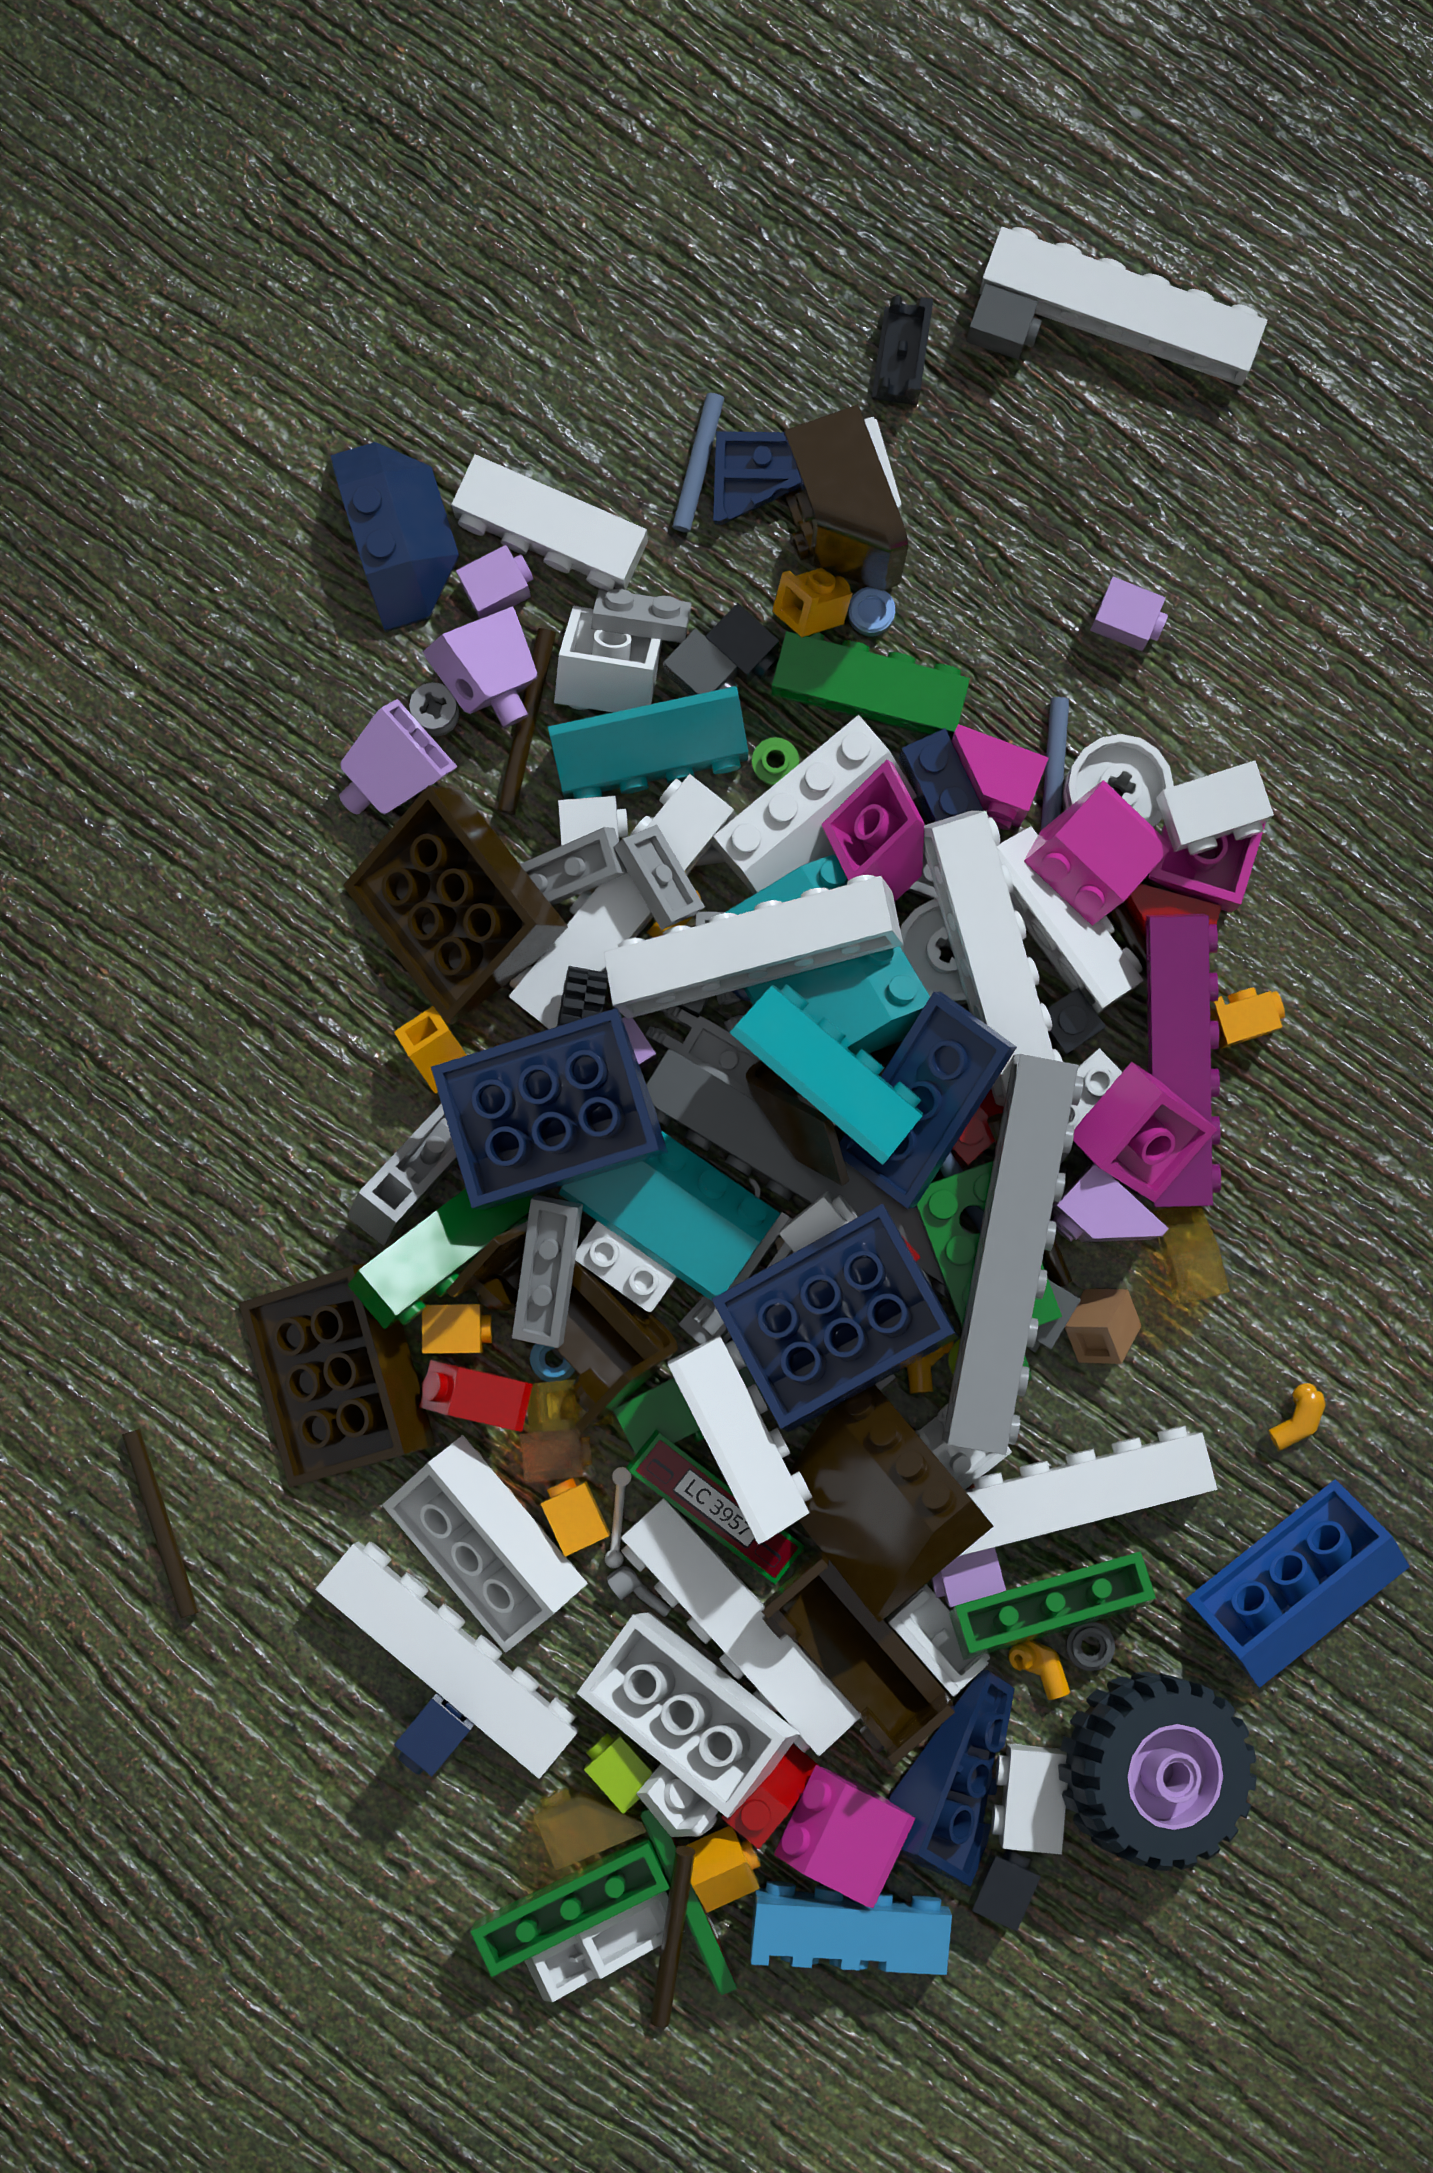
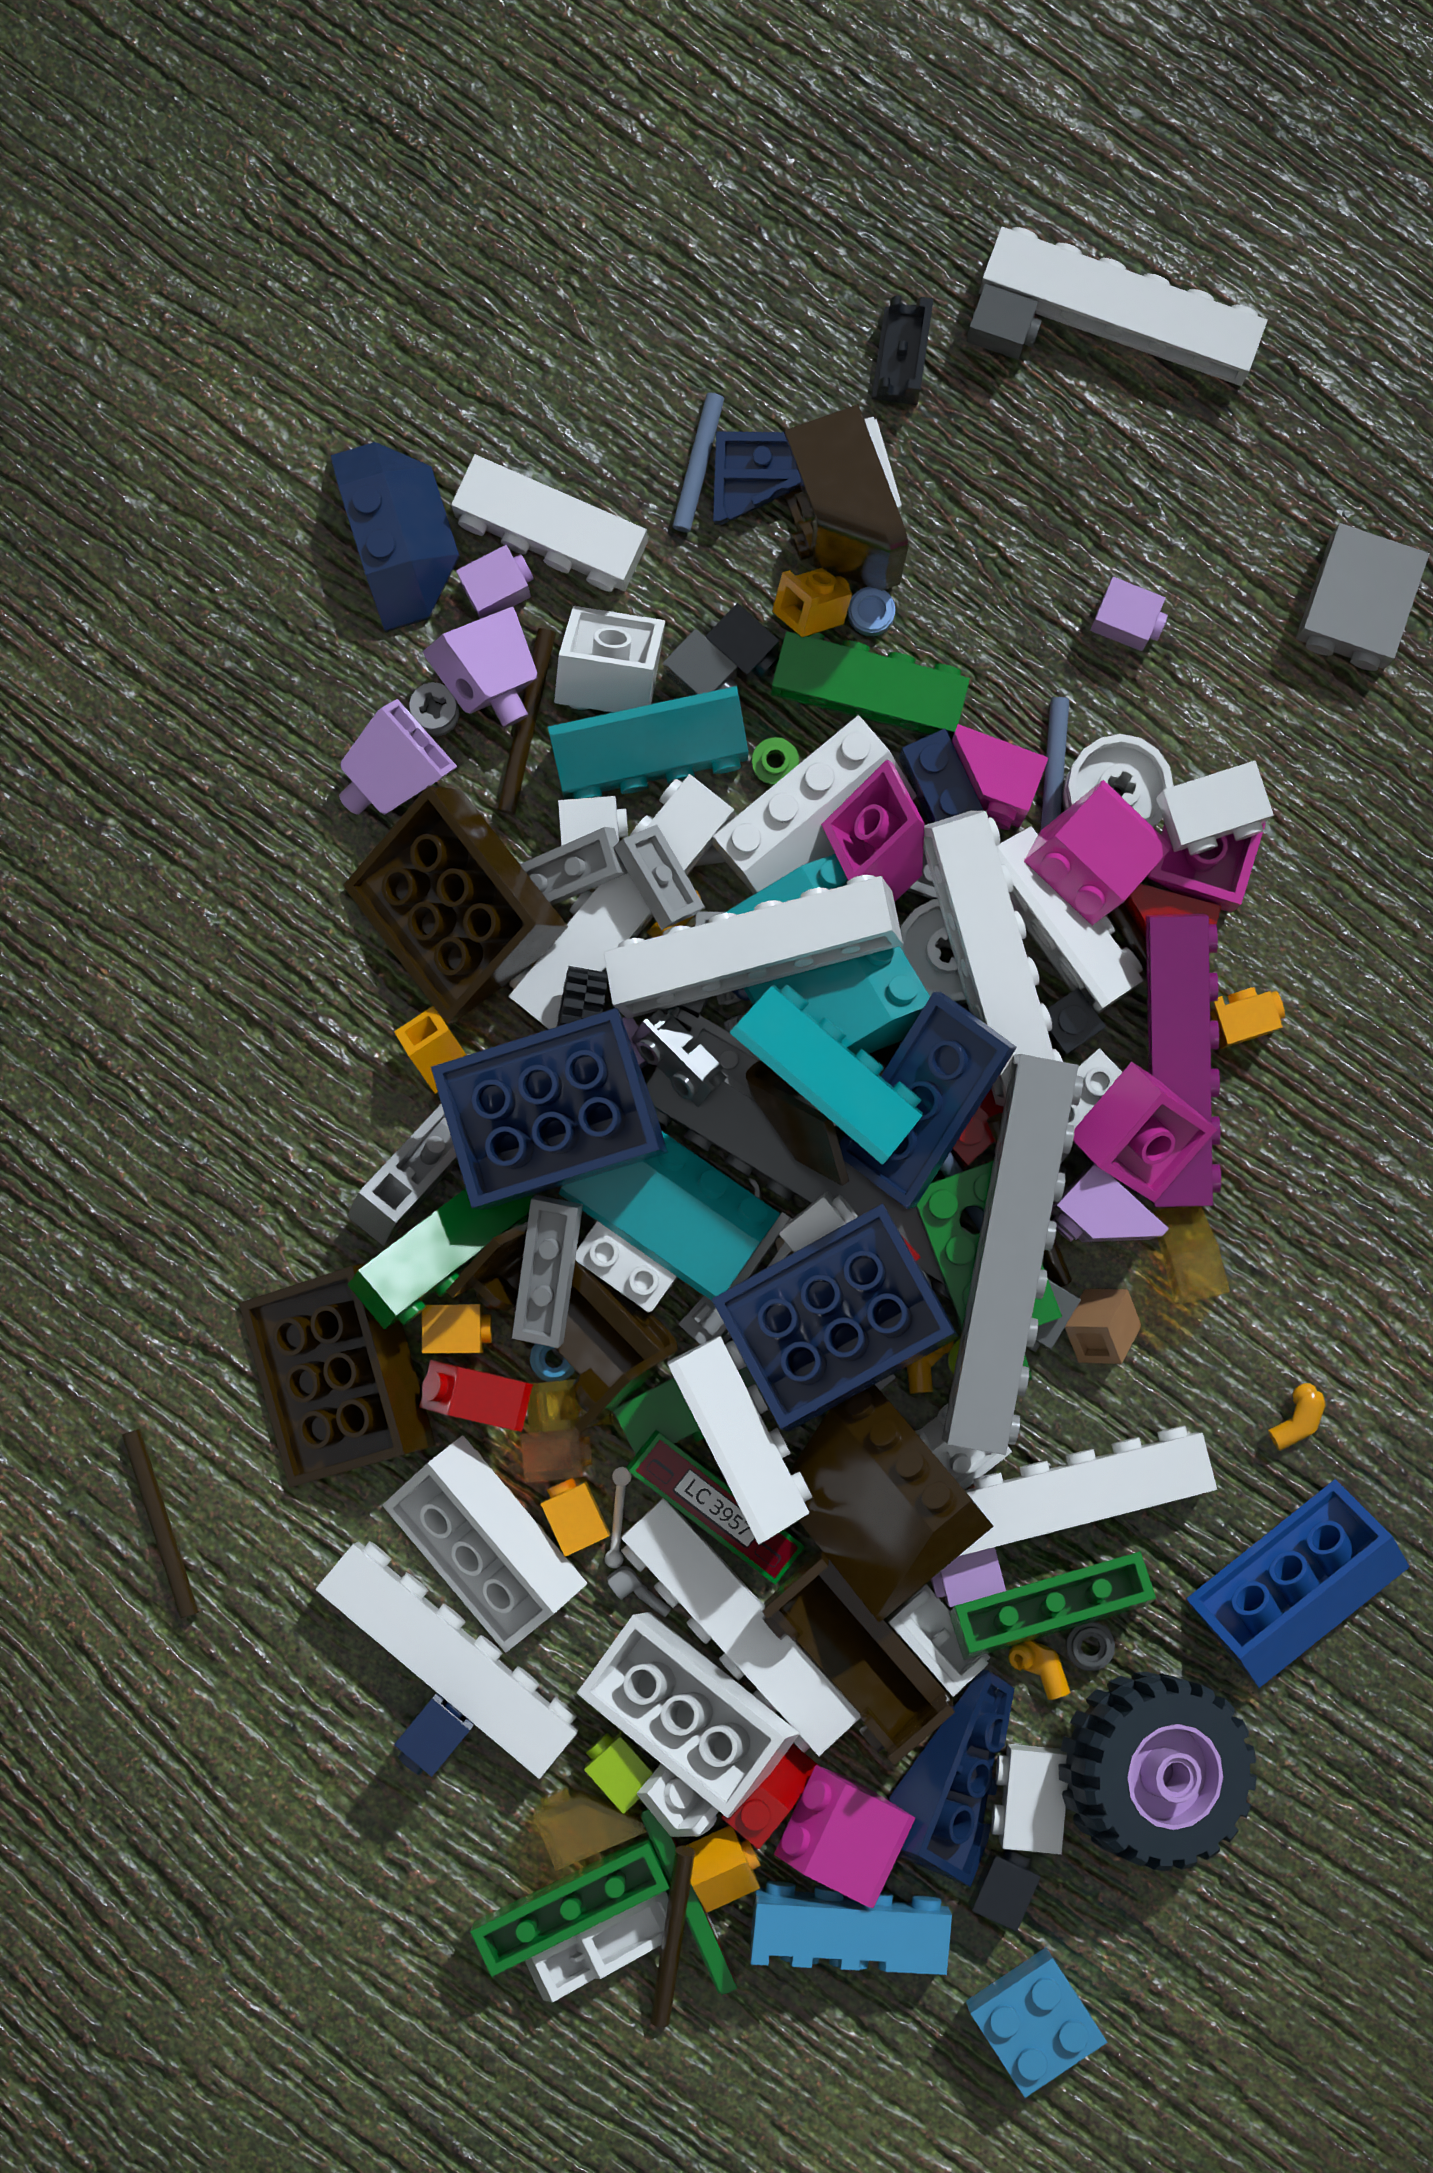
light grey plate [591,589,692,643] -> none
none -> dark grey hinge [631,1009,727,1107]
none -> dark azure brick [966,1947,1108,2098]
none -> light grey brick [1296,523,1430,671]

